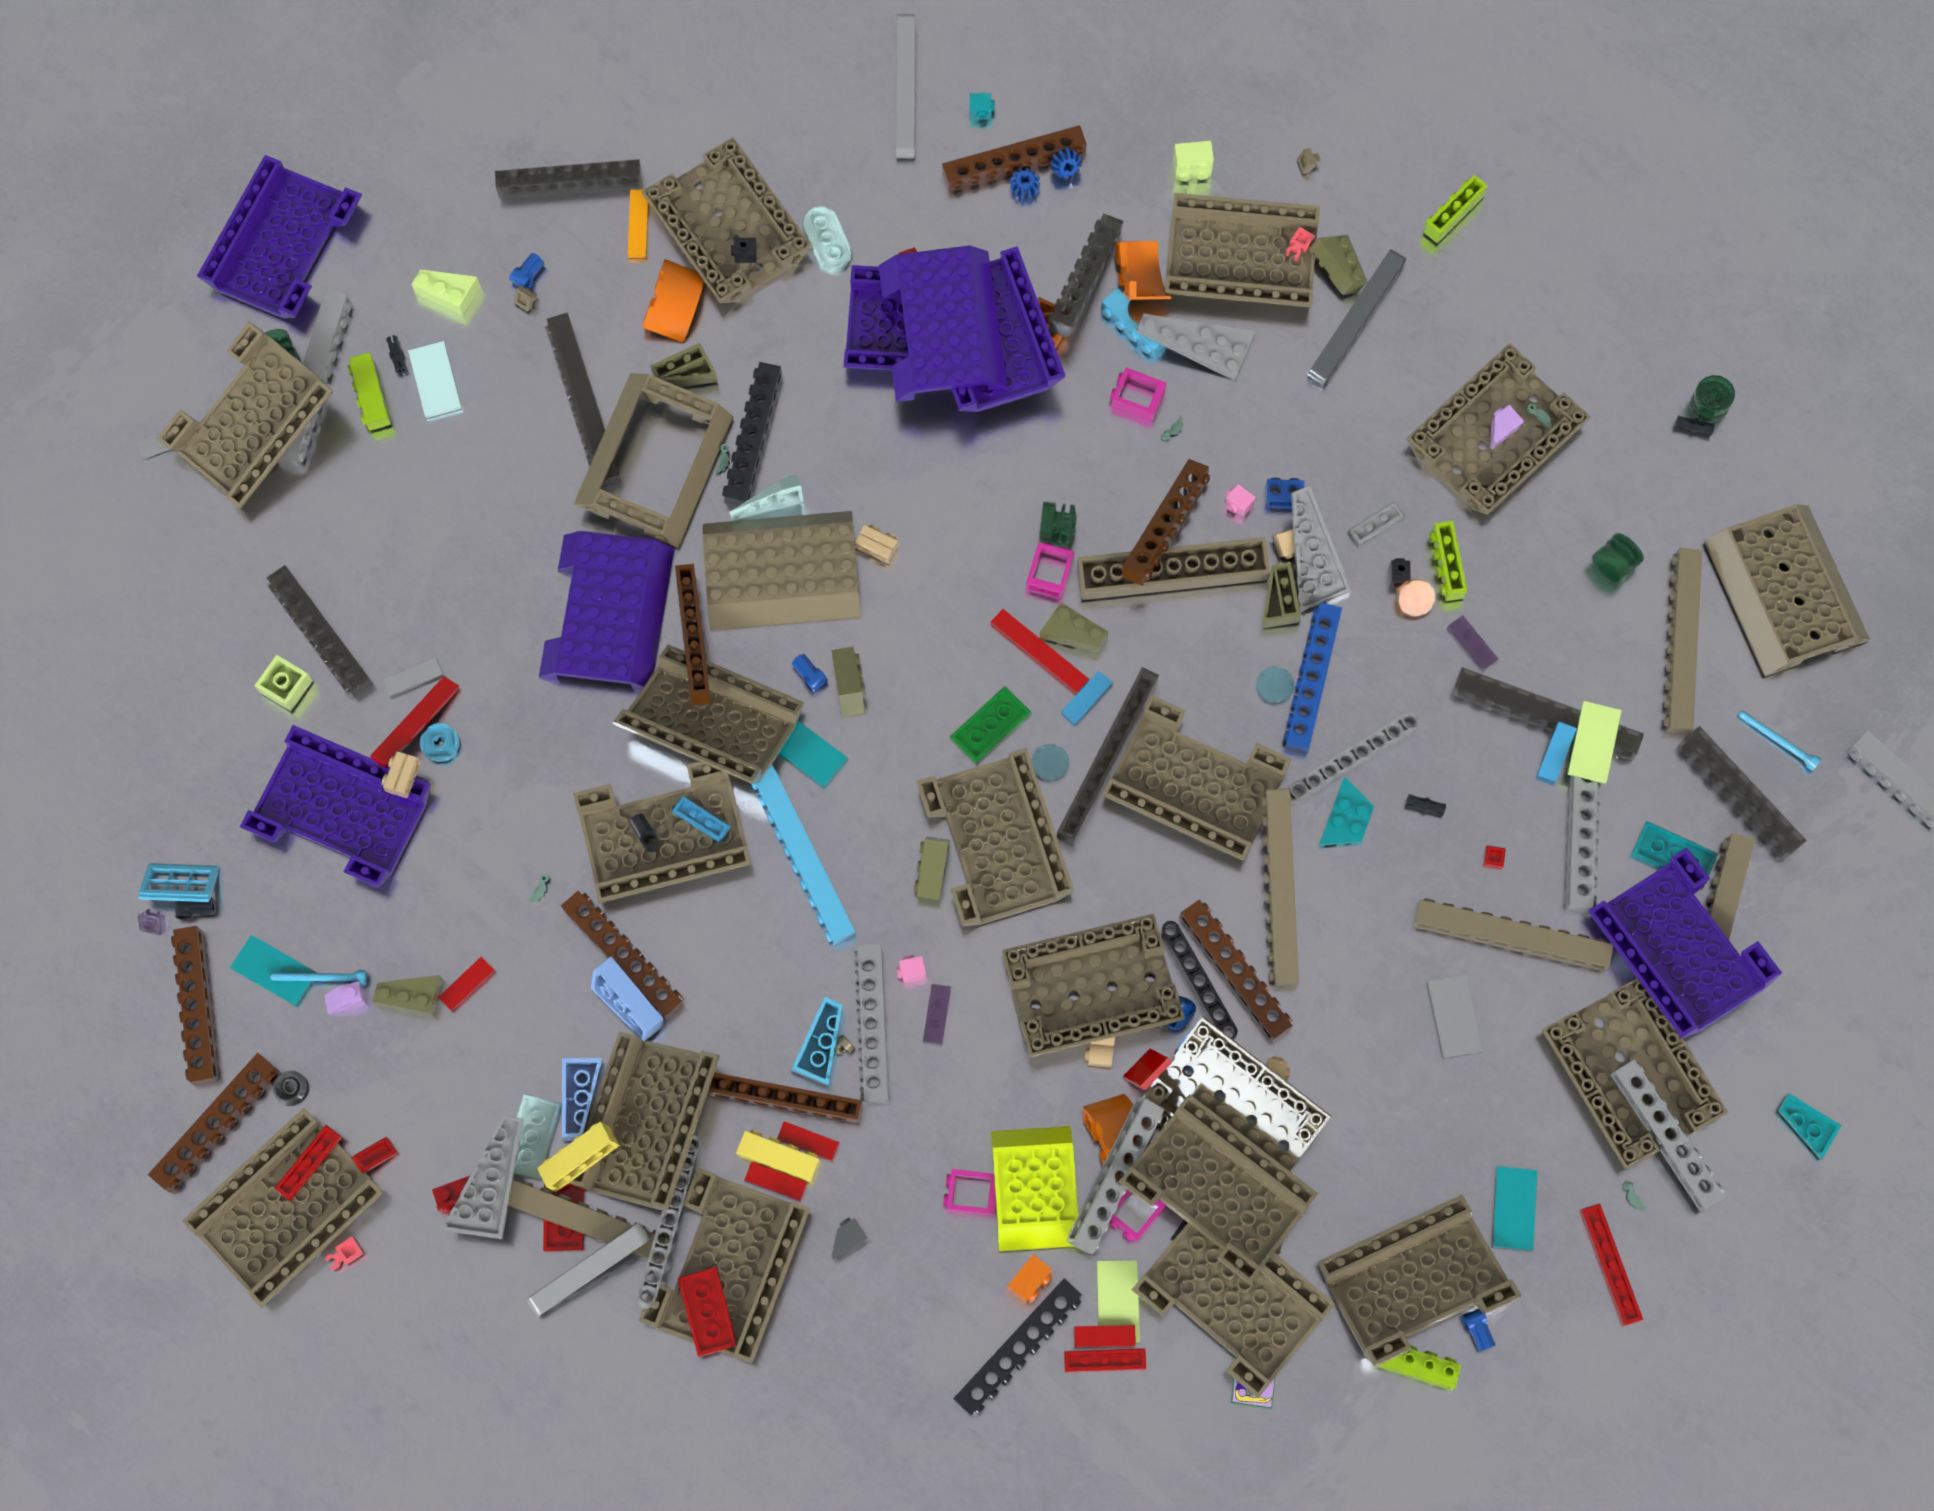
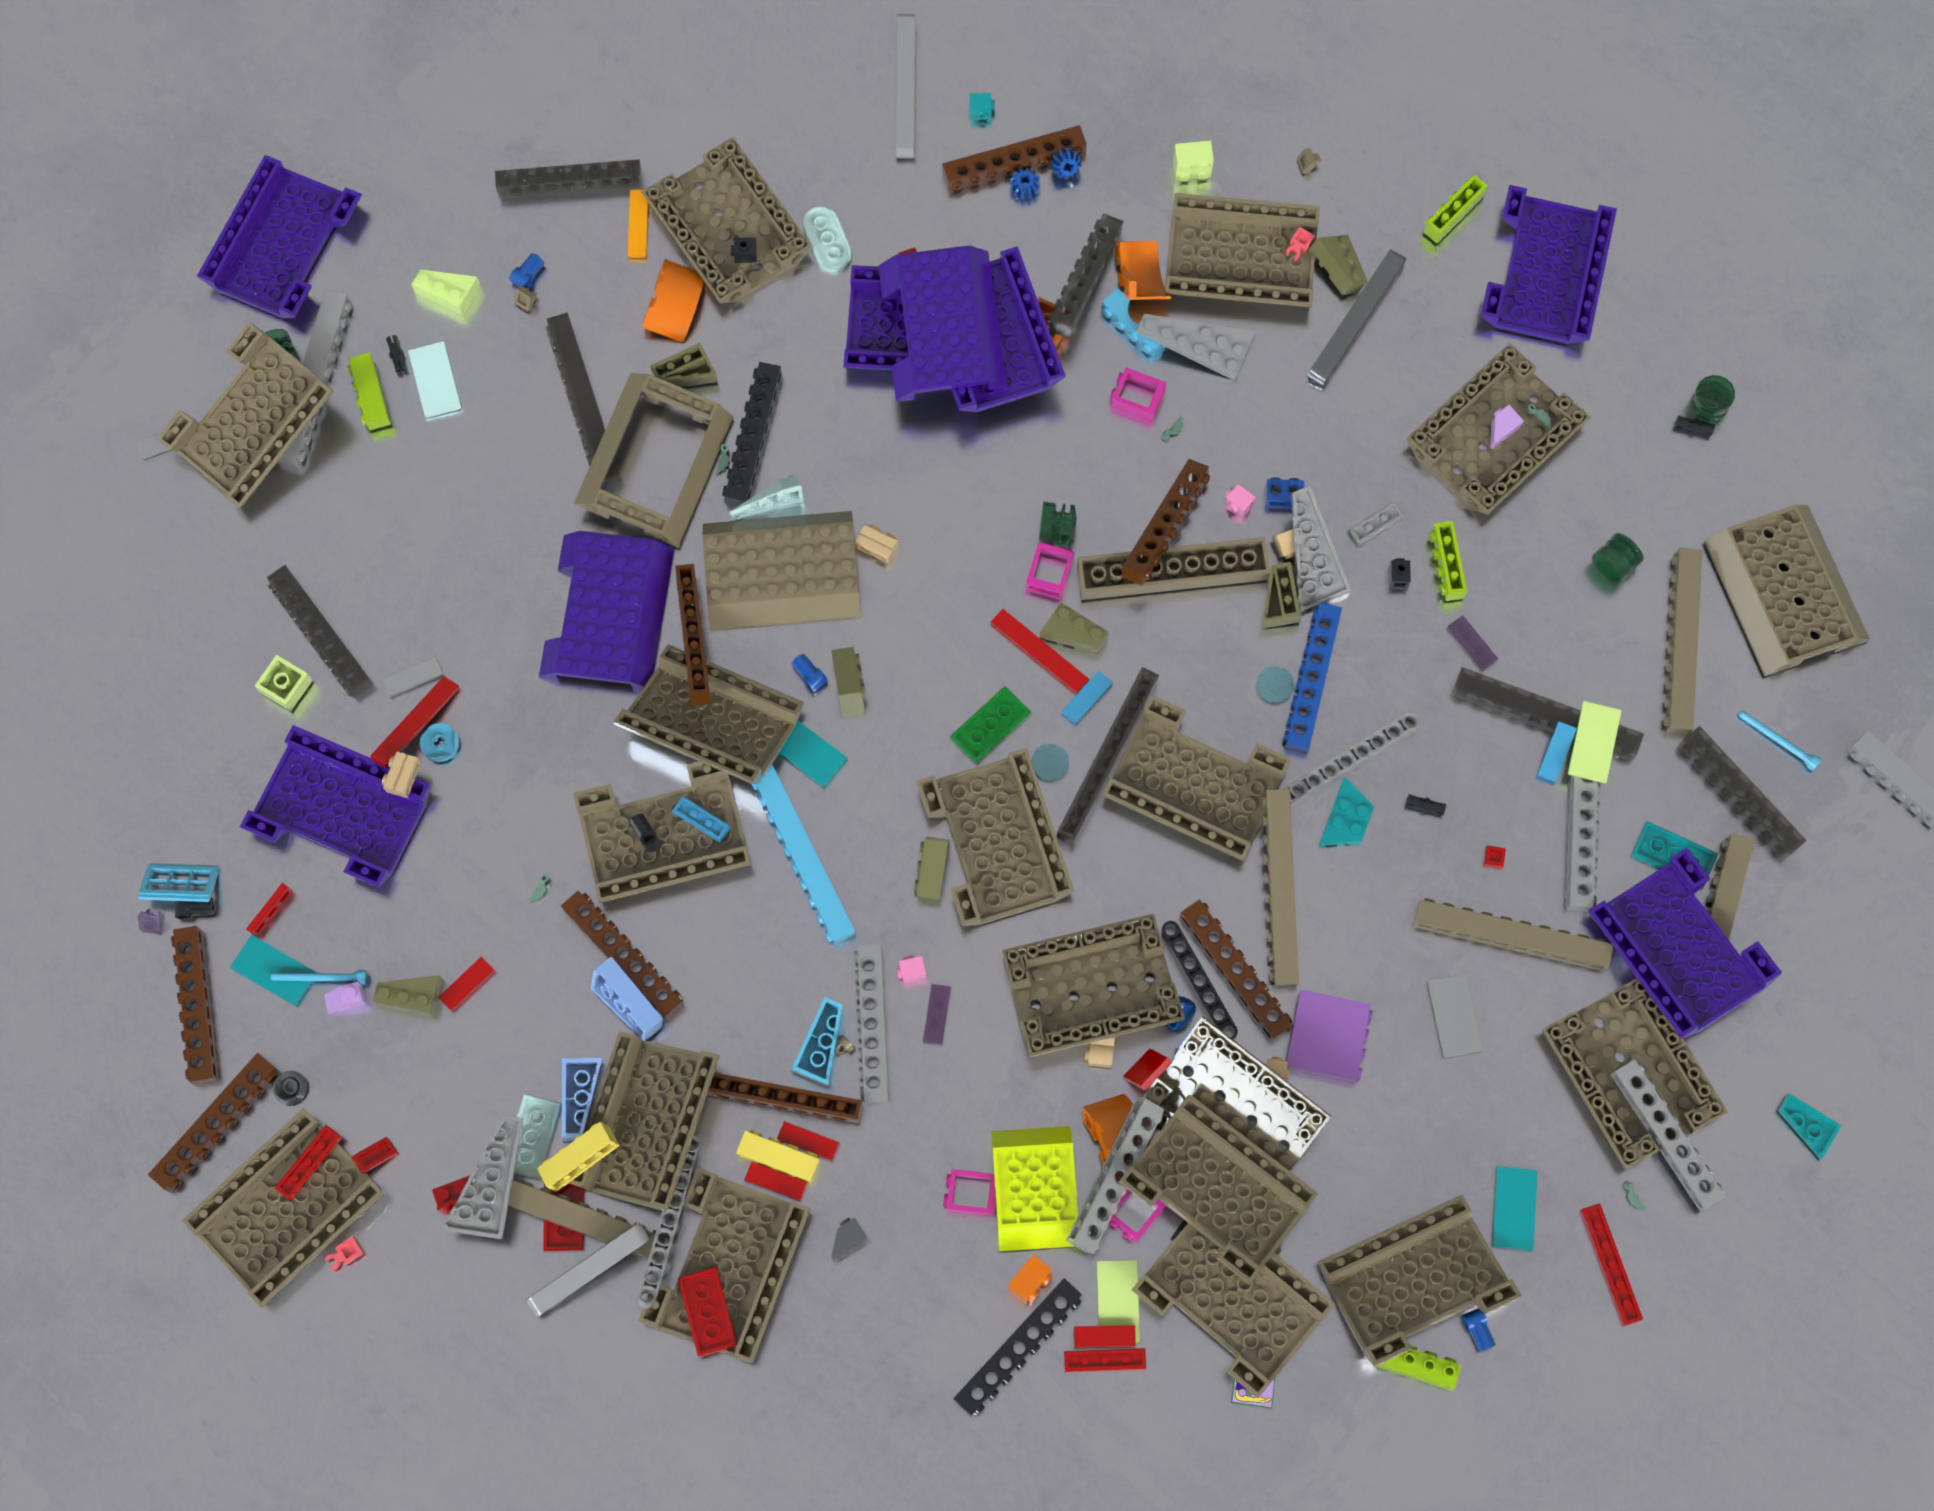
clear orange tile [1397,579,1436,617] -> none
none -> red tile [246,882,292,937]
none -> medium lavender brick [1286,989,1373,1084]
none -> dark purple slope [1480,185,1617,344]

